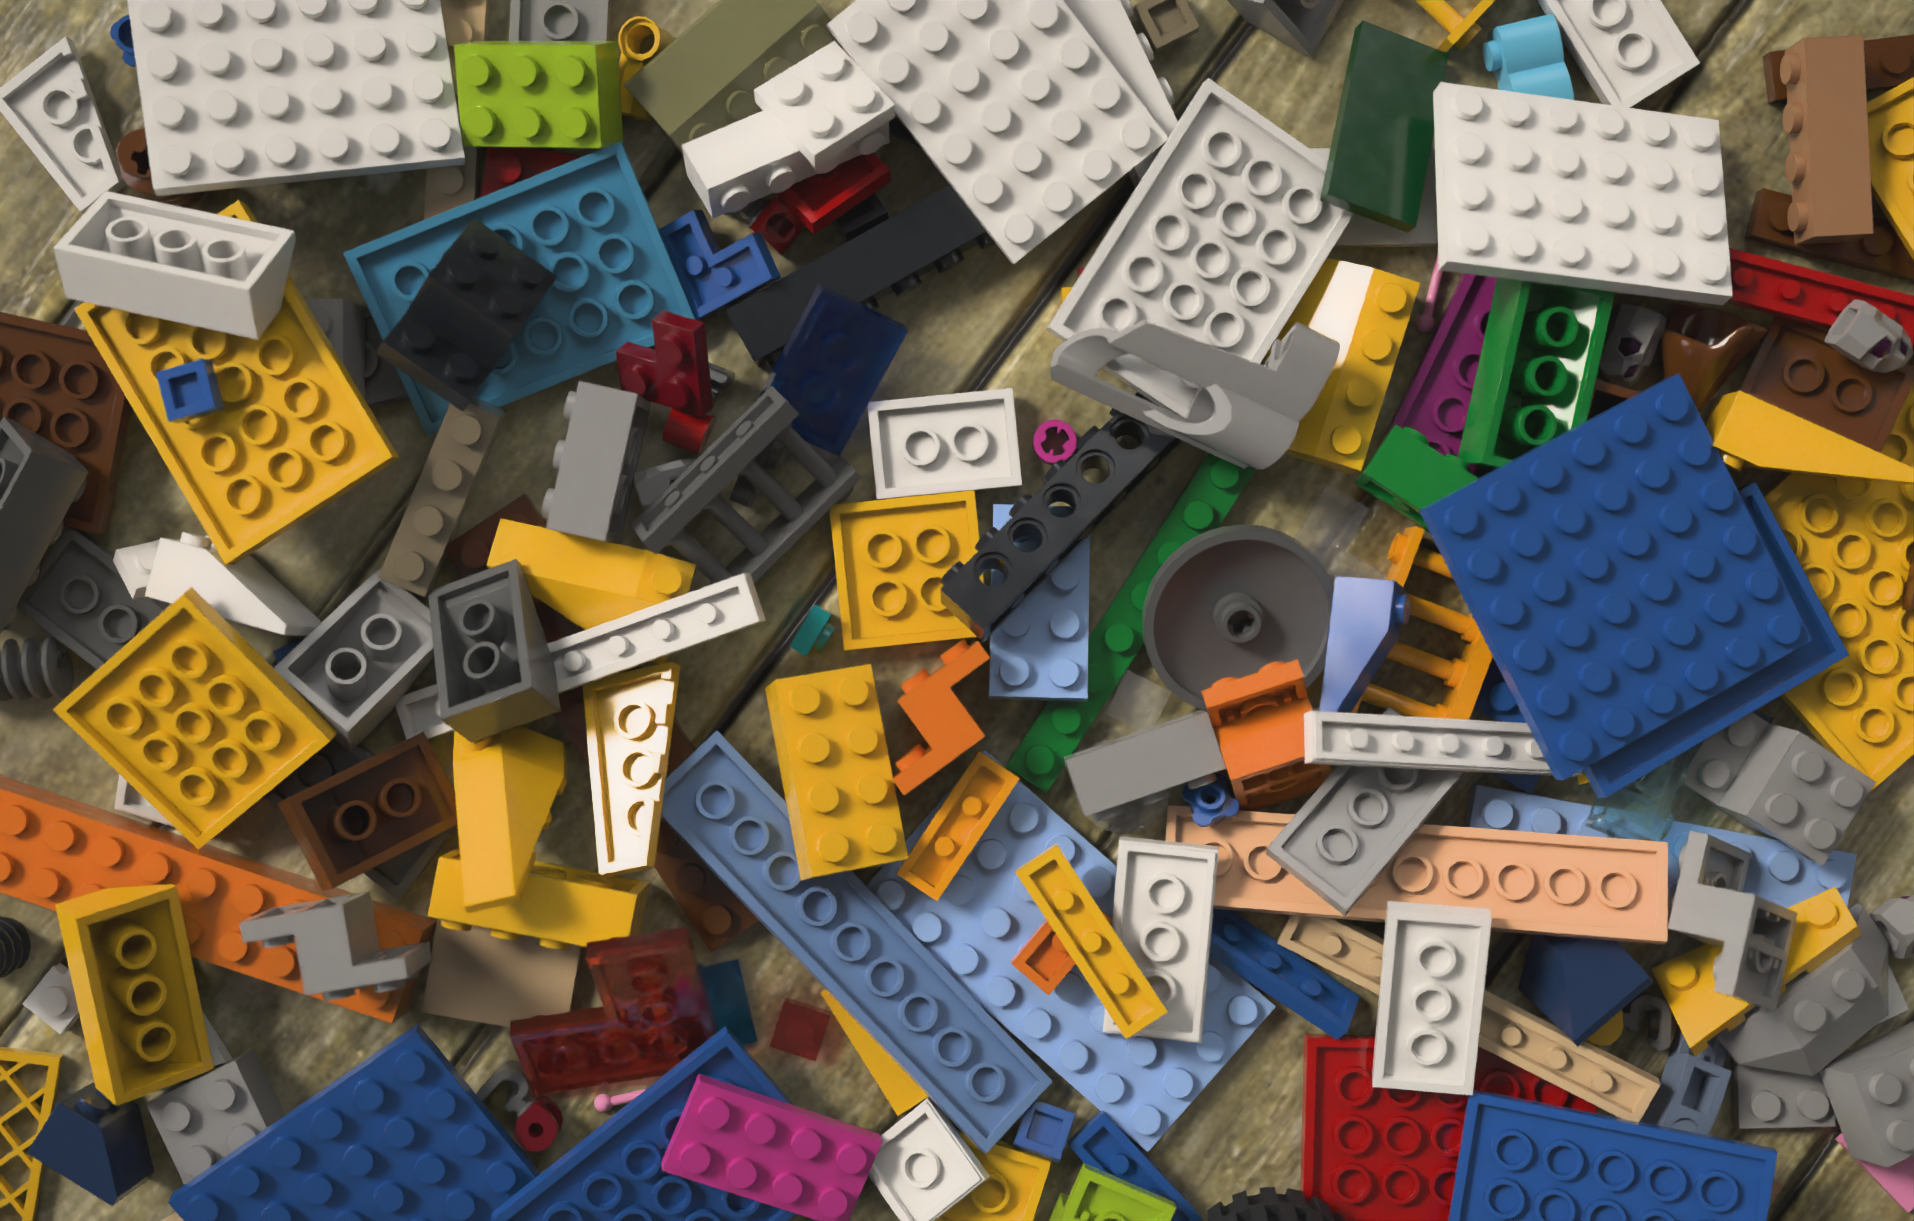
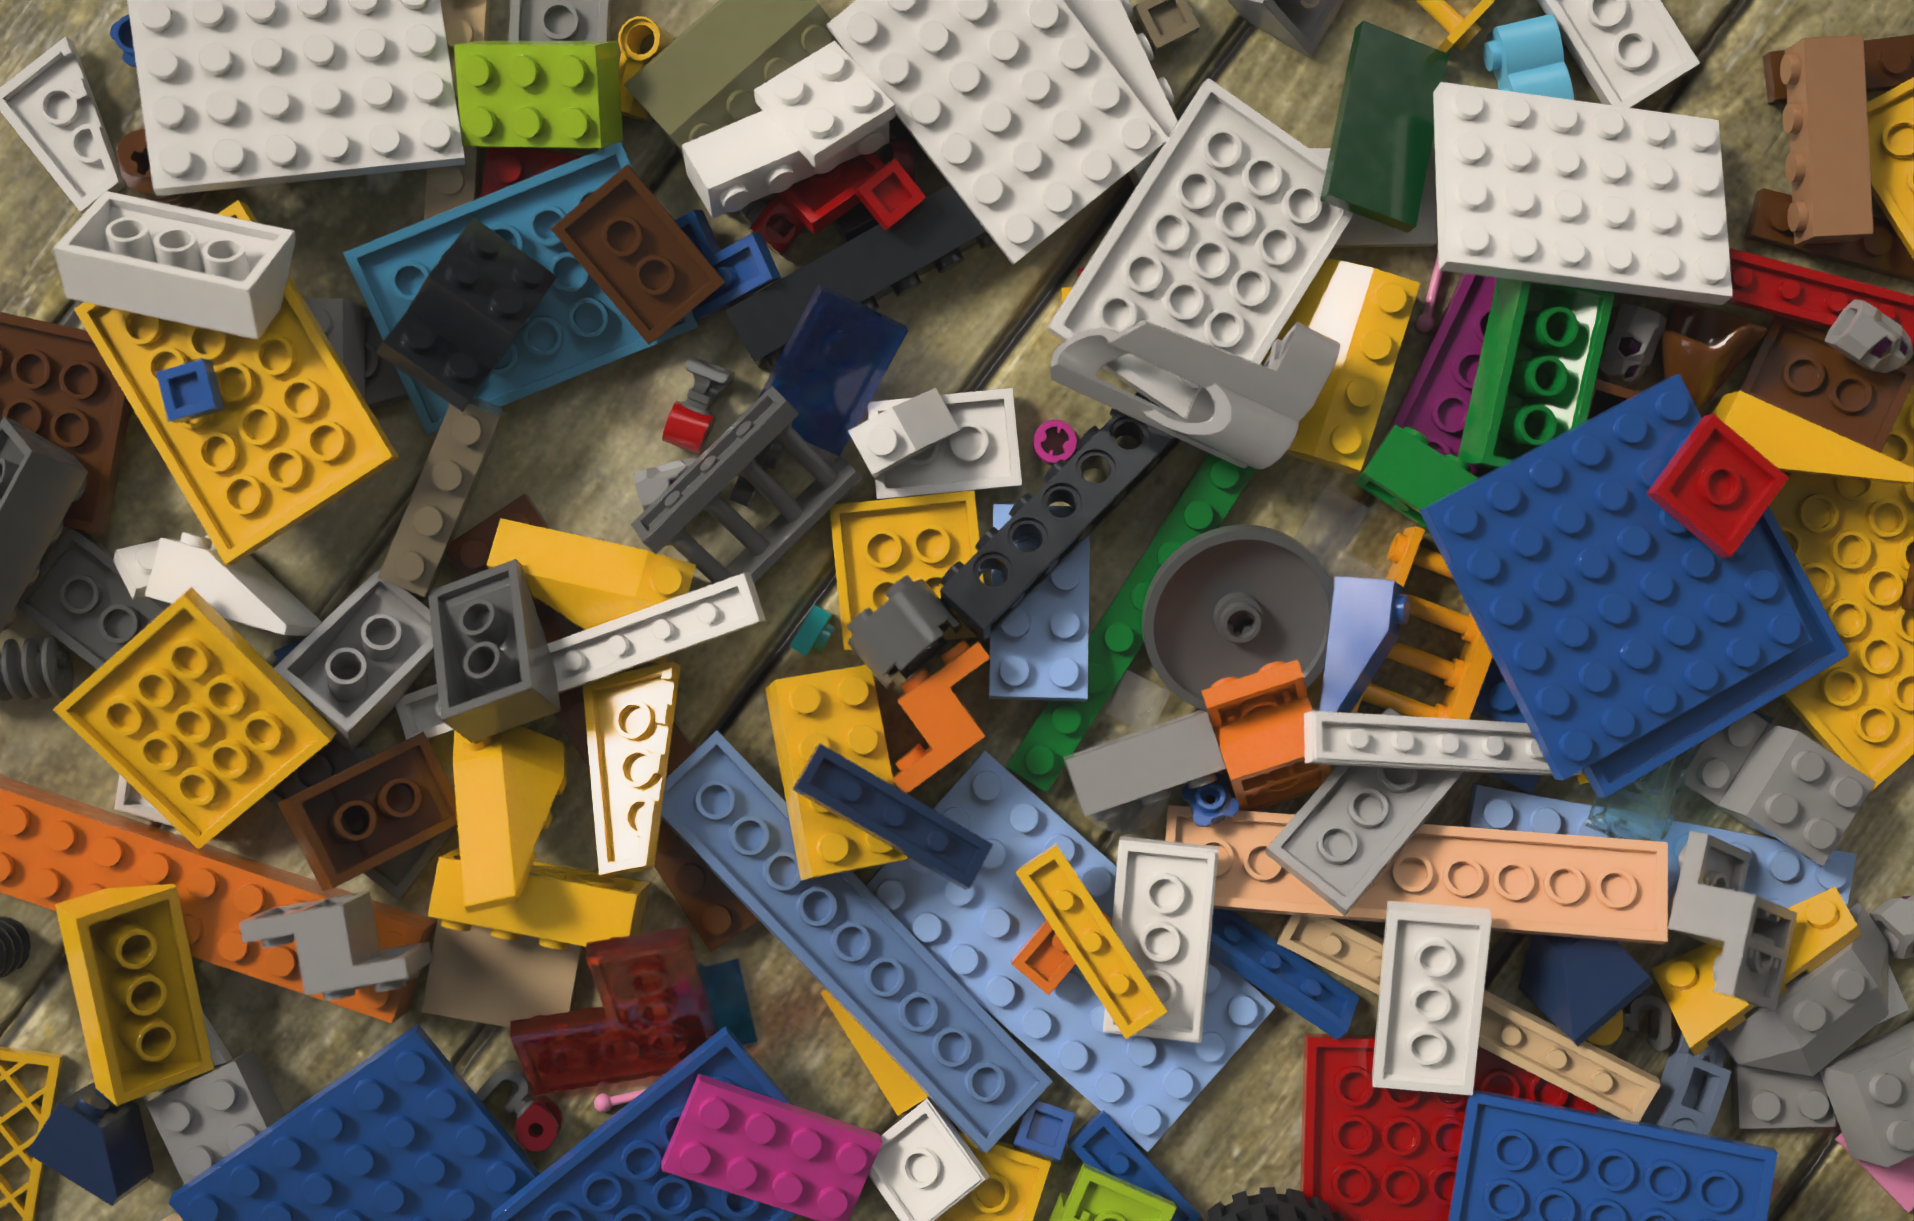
white plate [23,963,80,1034] -> none
light grey brick [542,381,651,544] -> none
dark red plate [616,311,713,417] -> none
clear red plate [770,997,831,1061] -> none
light orange plate [896,750,1020,901] -> none
none -> reddish brown plate [550,164,725,345]
none -> dark blue plate [792,744,993,890]
none -> dark grey brick [847,575,962,690]
none -> white slope [848,388,960,478]
none -> red plate [854,158,926,231]
none -> dark red tile [888,137,915,182]
none -> red plate [1646,413,1789,558]

